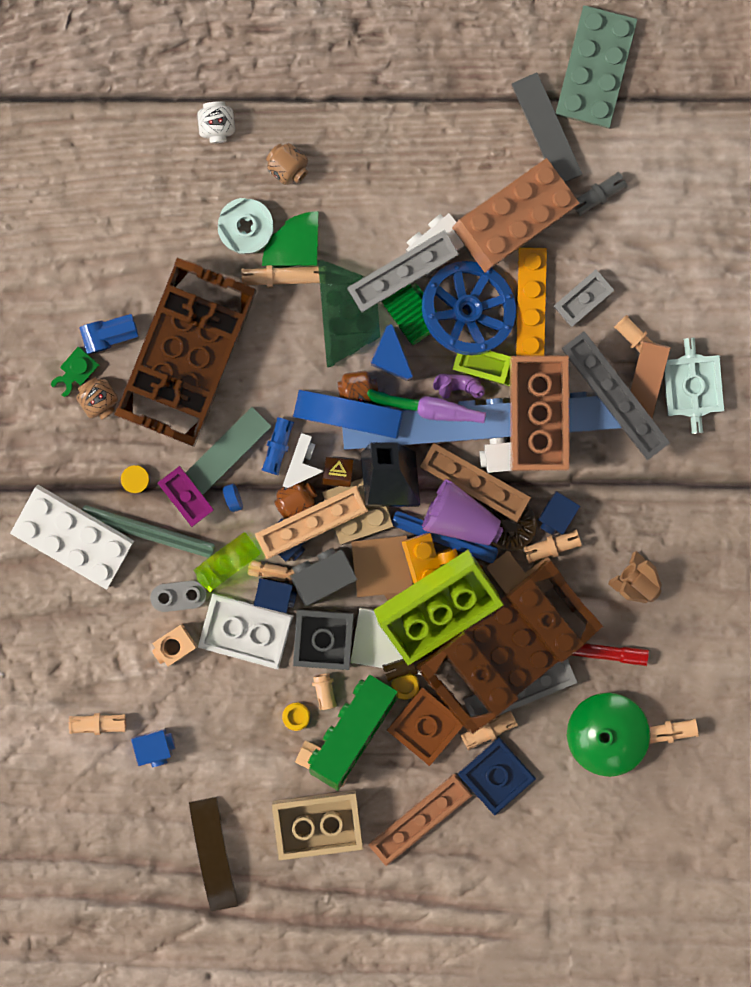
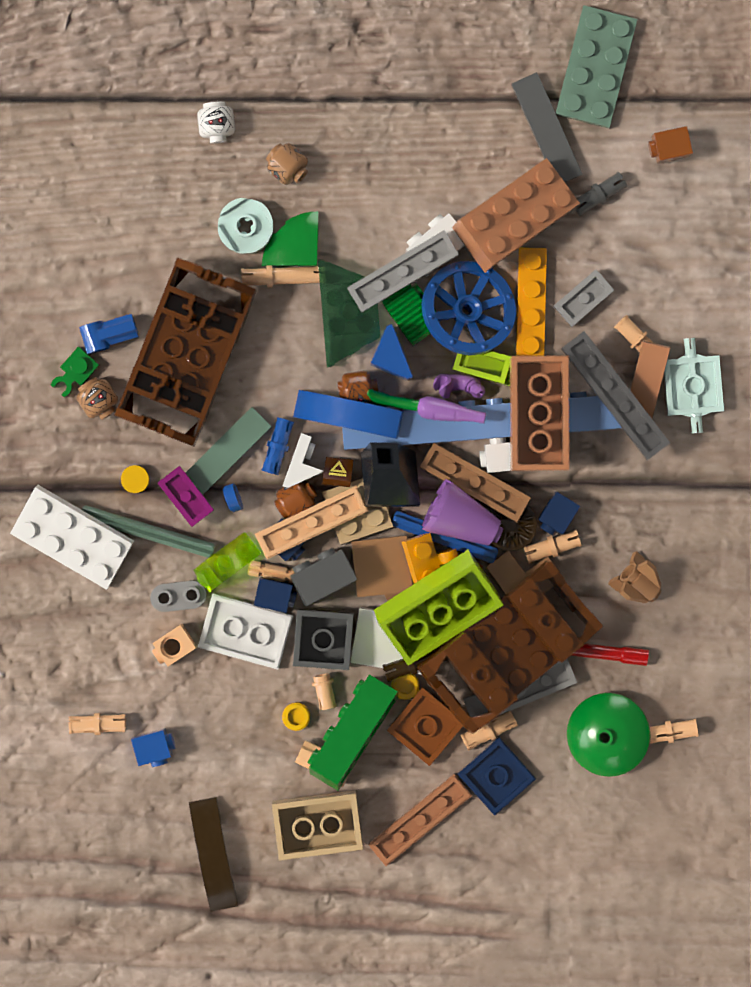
none -> dark orange brick [648,126,693,164]

